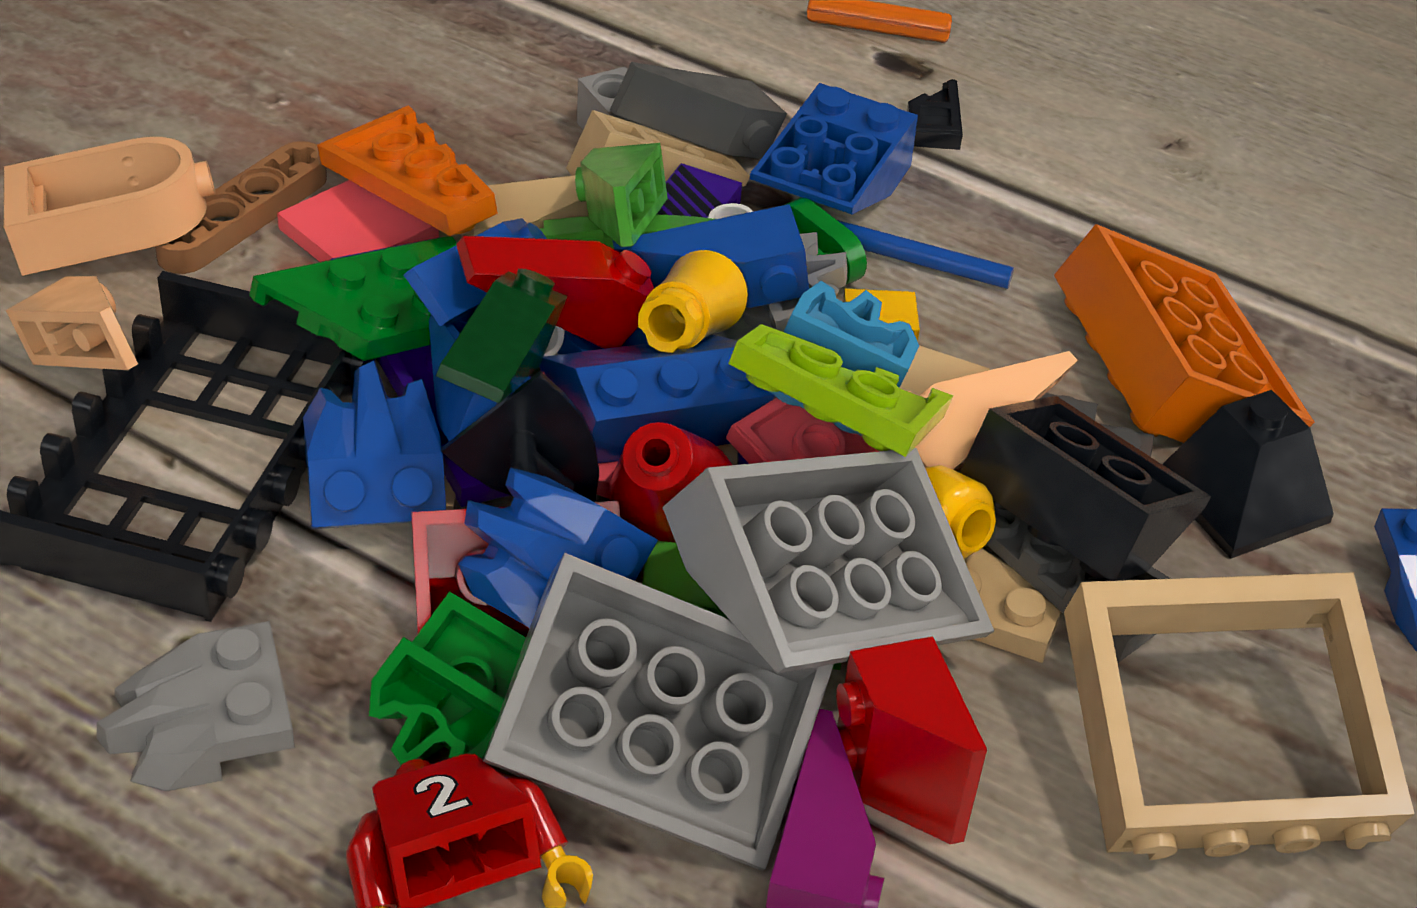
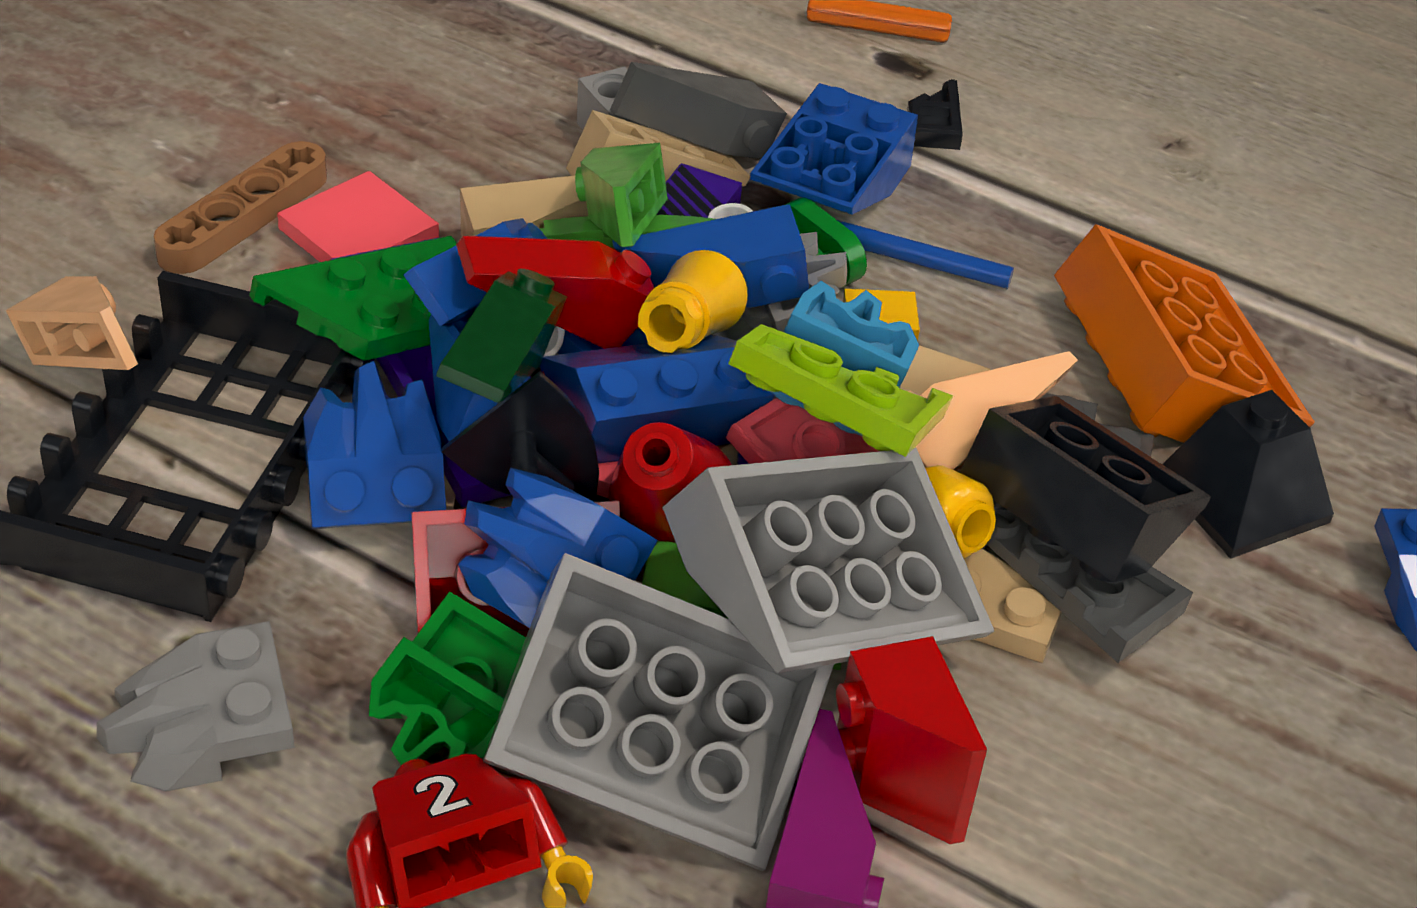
light nougat window [4,137,215,276] -> none
orange wing [317,105,498,236] -> none
tan window [1064,572,1414,860] -> none

